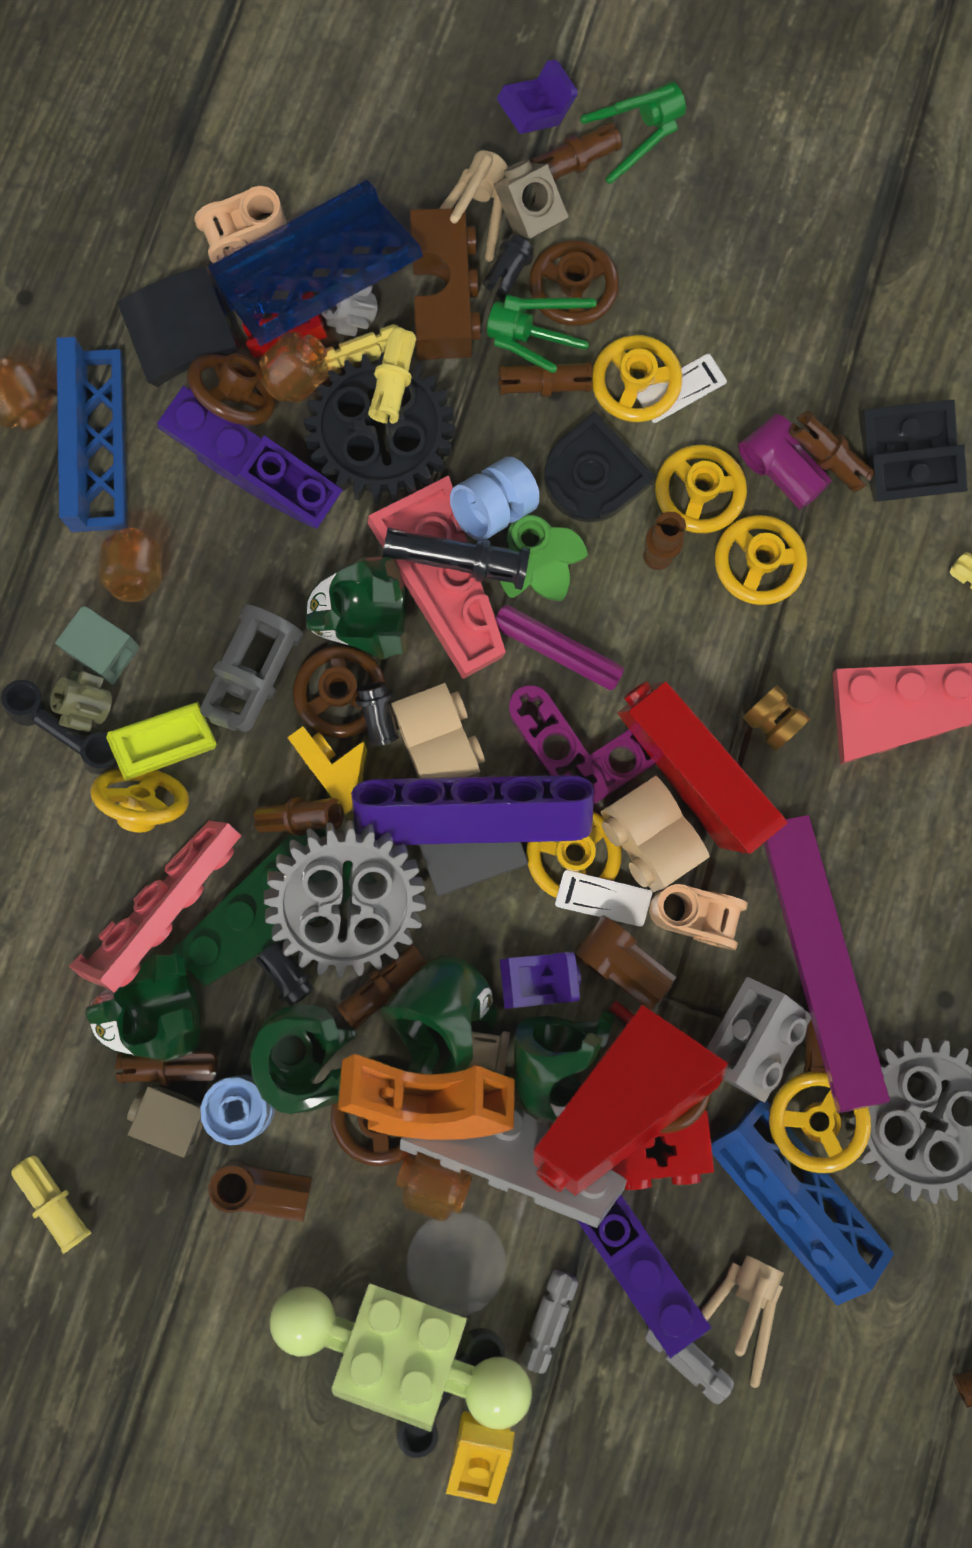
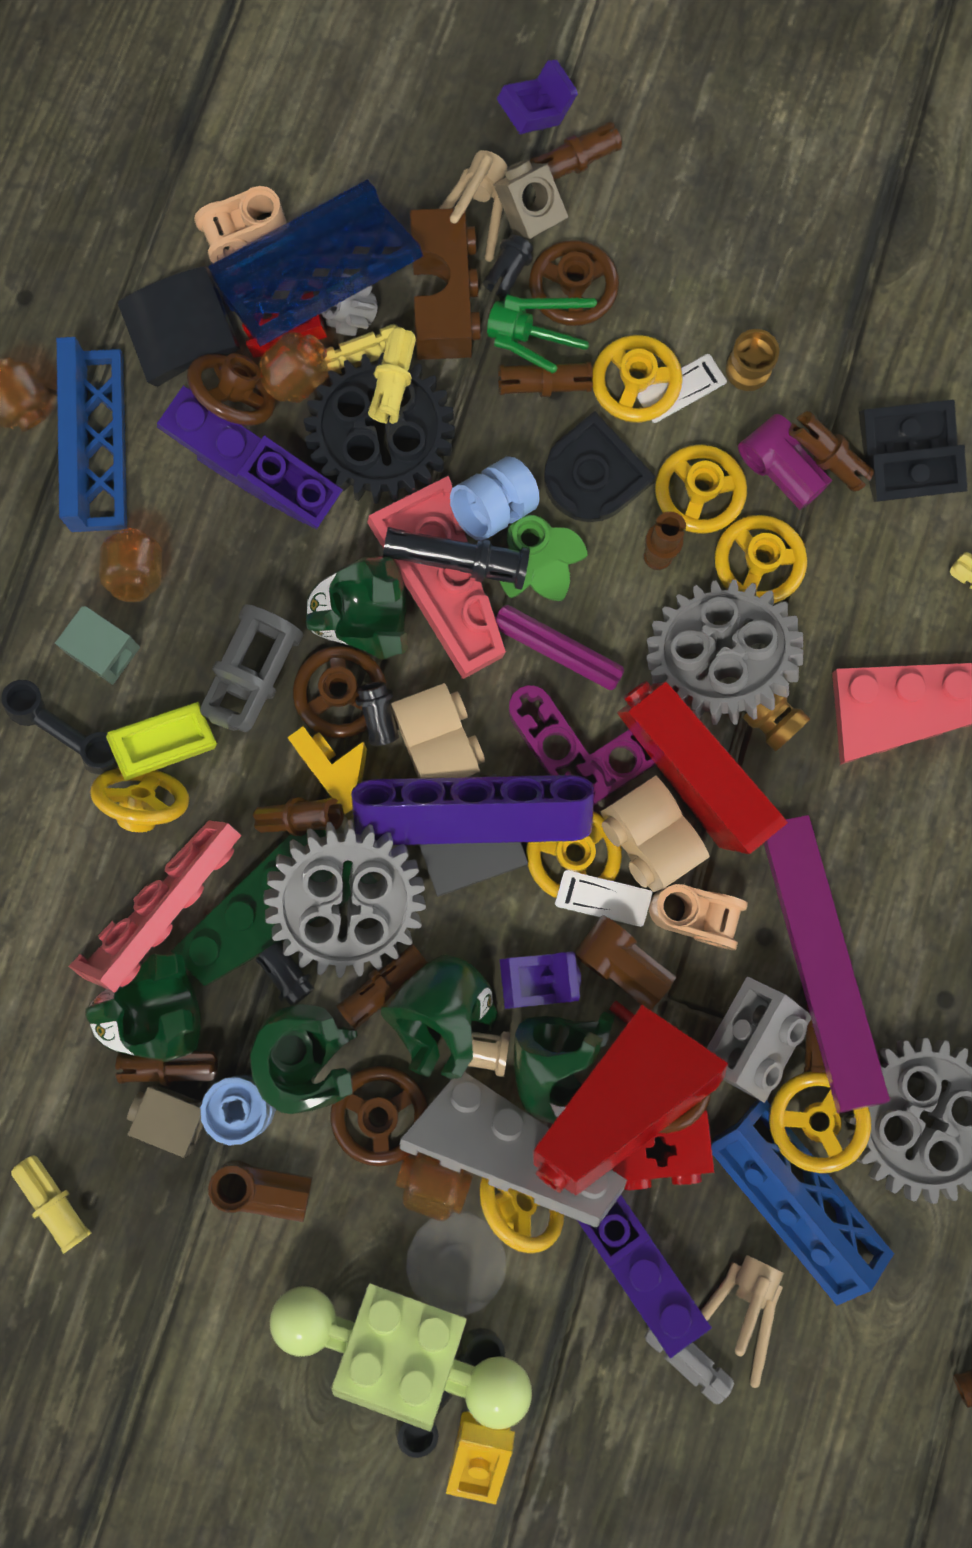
olive gear [50,671,112,731] -> none
orange arch [338,1054,515,1140] -> none
light grey axle [521,1270,578,1374] -> none
green plant [580,81,686,184] -> none
none -> yellow piece [480,1177,564,1253]
none -> light grey gear [647,580,803,725]
none -> pearl gold wheel [726,329,780,391]

